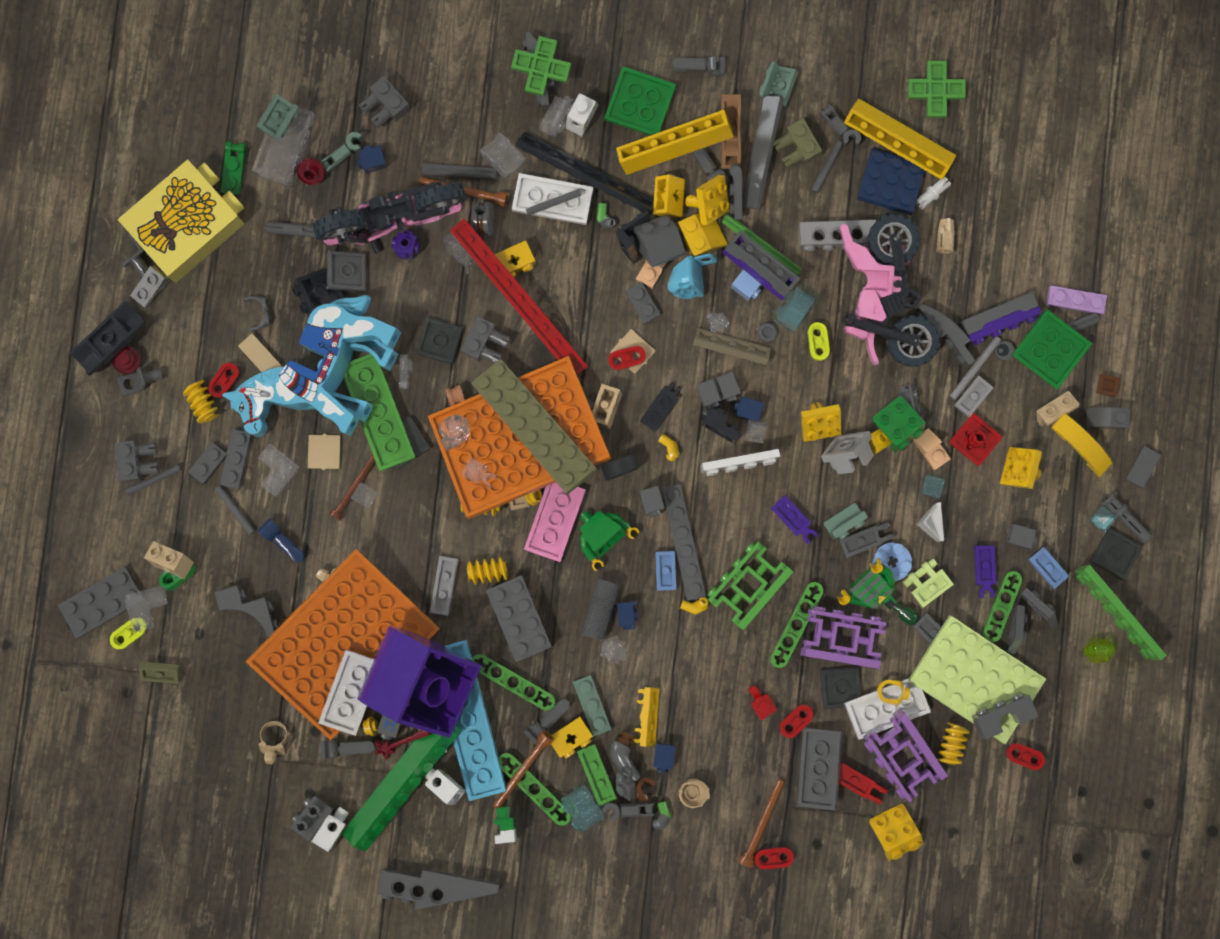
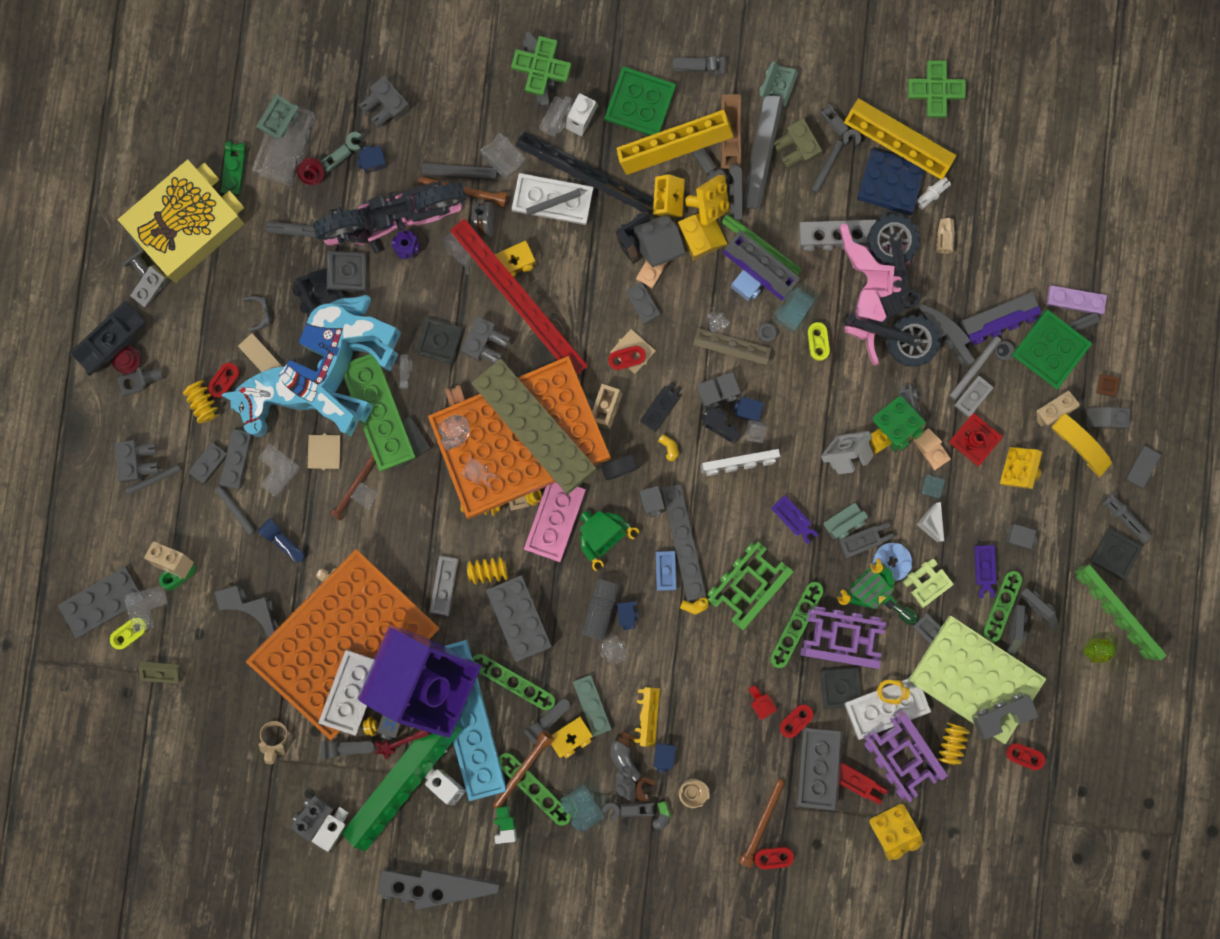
bright green plate [577,744,617,806] -> none
arm [597,203,616,230] -> none
medium azure piece [667,254,717,299] -> none
yellow plate [801,402,841,442] -> none
medium blue plate [1028,547,1069,589] -> none
clear light blue tile [1089,506,1117,533] -> none

